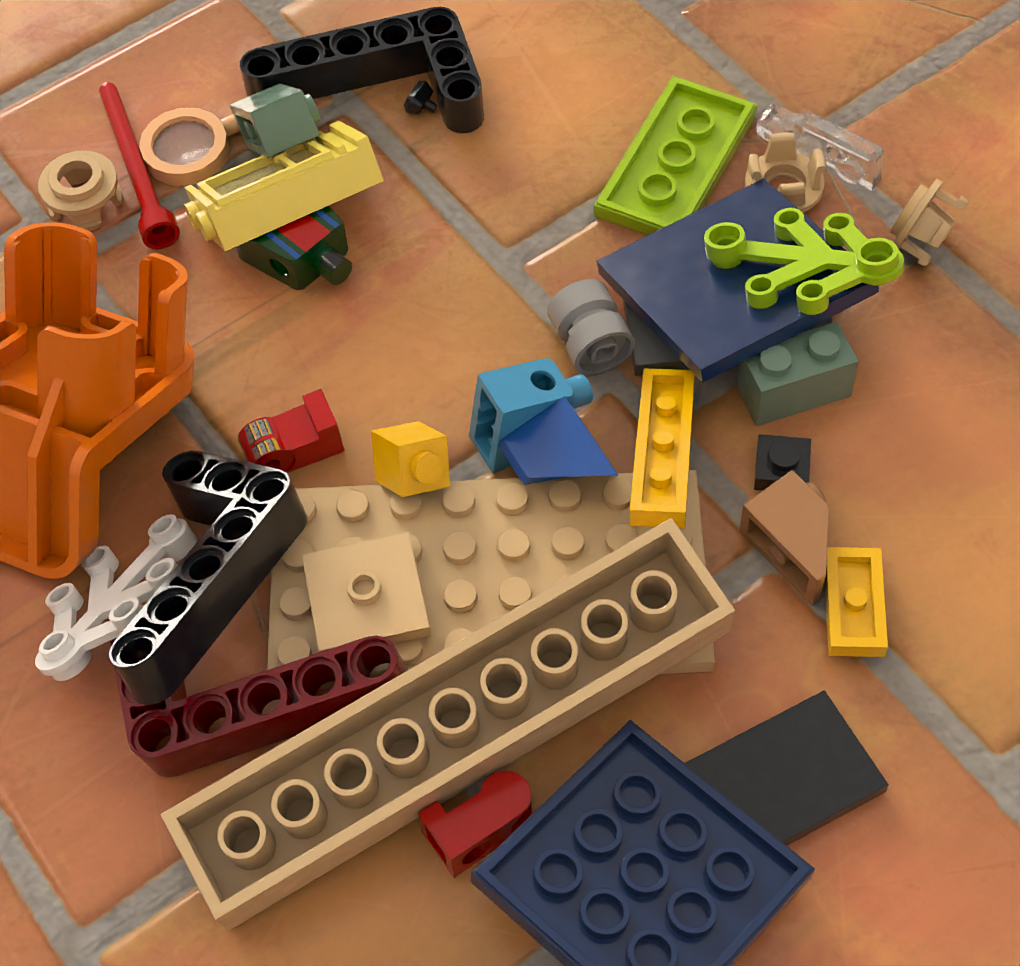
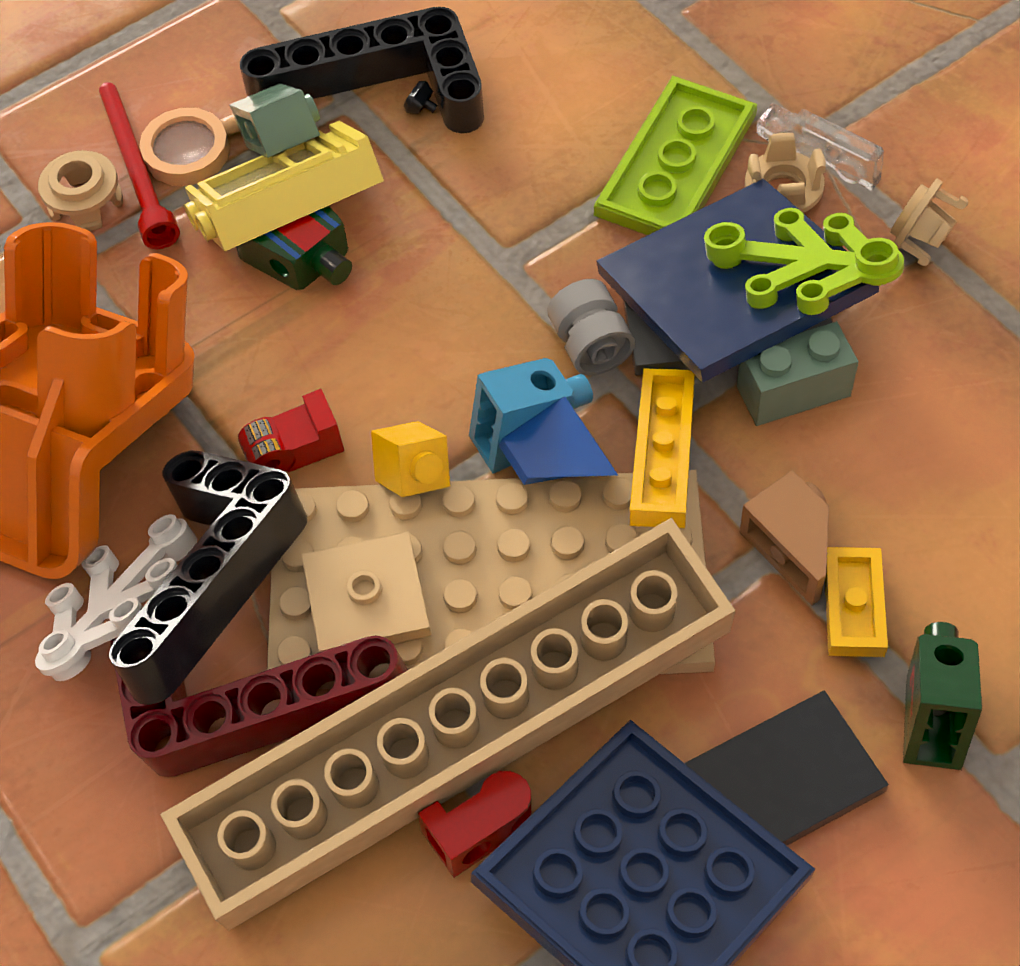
black plate [754,434,811,490] -> none
none -> dark green torso [903,622,982,770]

